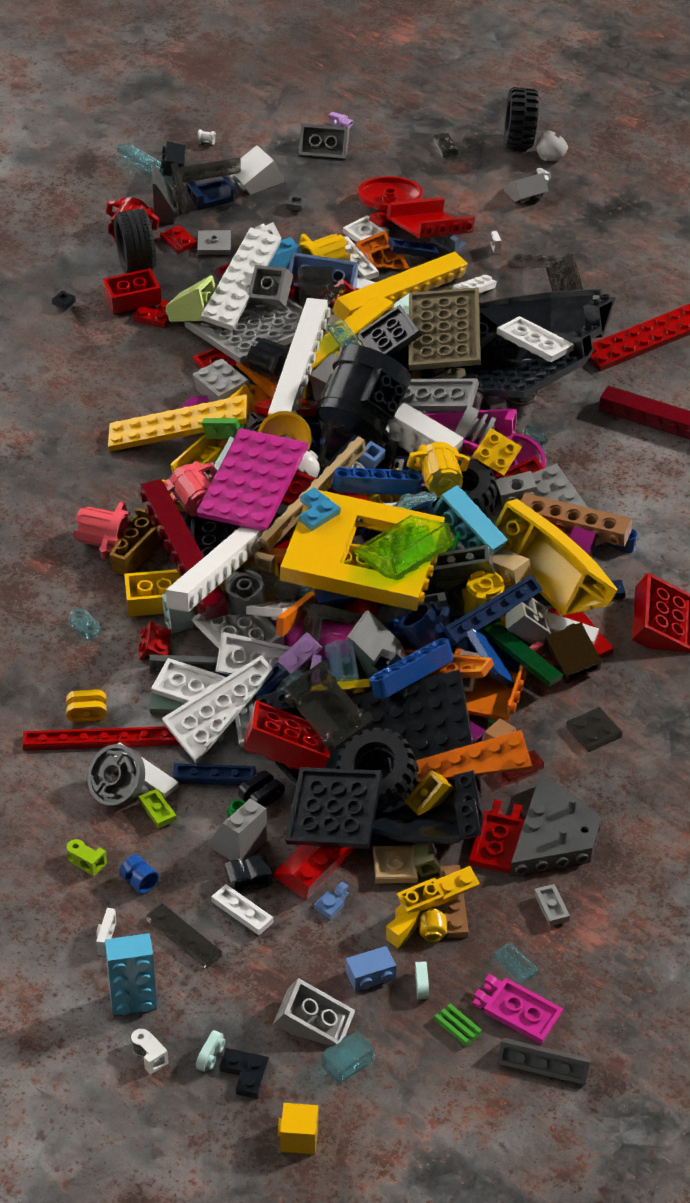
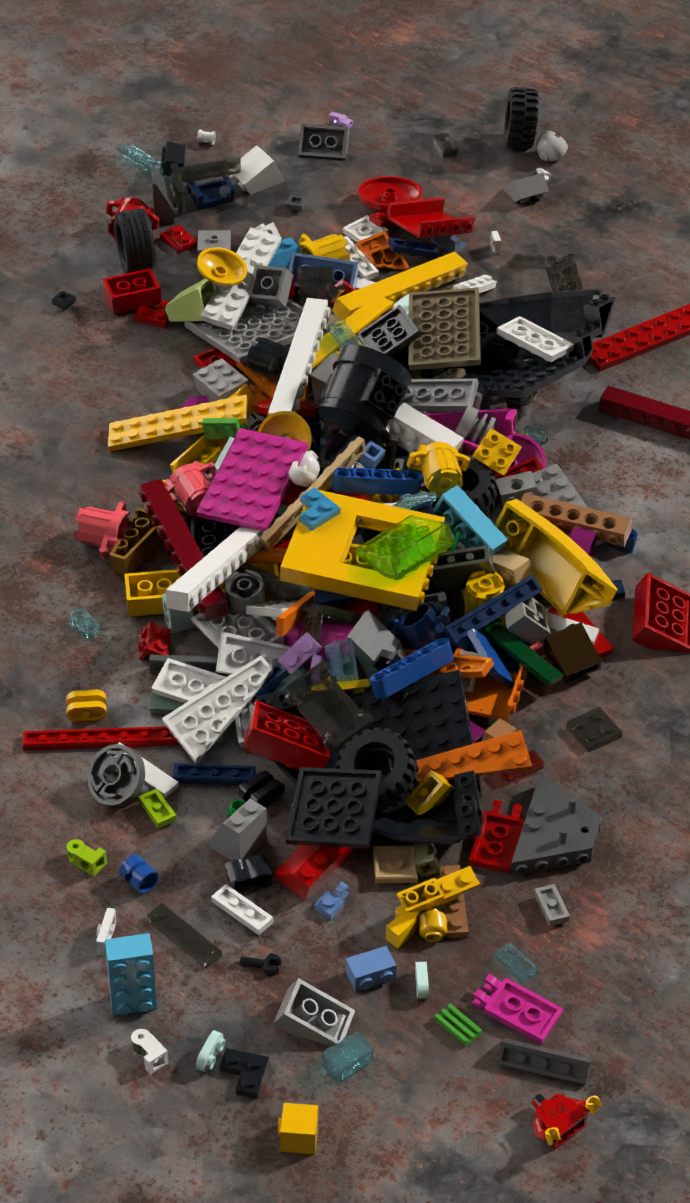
tan tile [255,551,275,574] -> none
none -> yellow dish [197,247,247,286]
none -> black bar [240,953,281,976]
none -> white hair [289,461,317,487]
none -> red torso [531,1094,602,1150]

